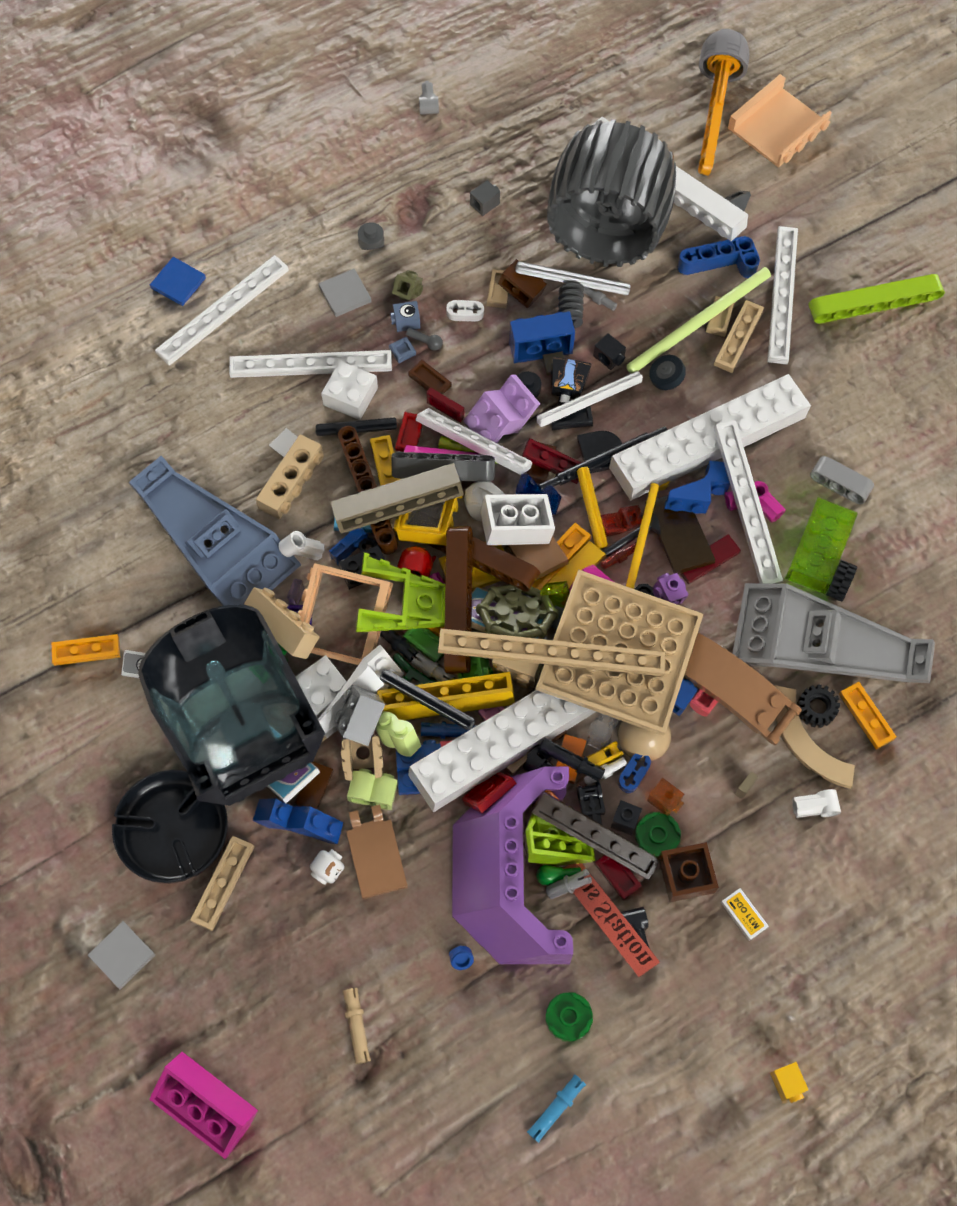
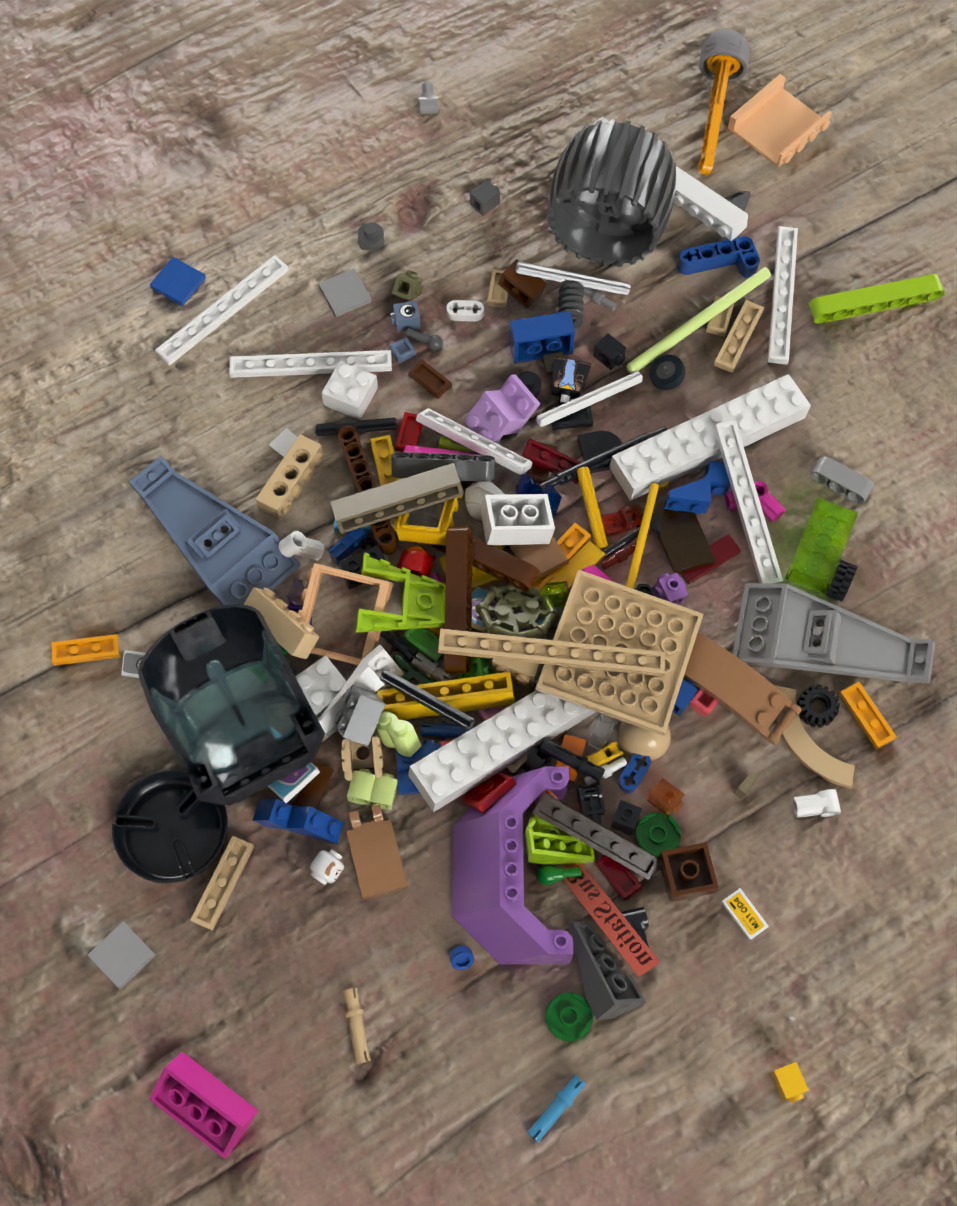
dark red tile [426,387,464,423] -> none
light grey axle [546,869,592,899] -> none
none -> dark grey wedge [570,922,646,1020]

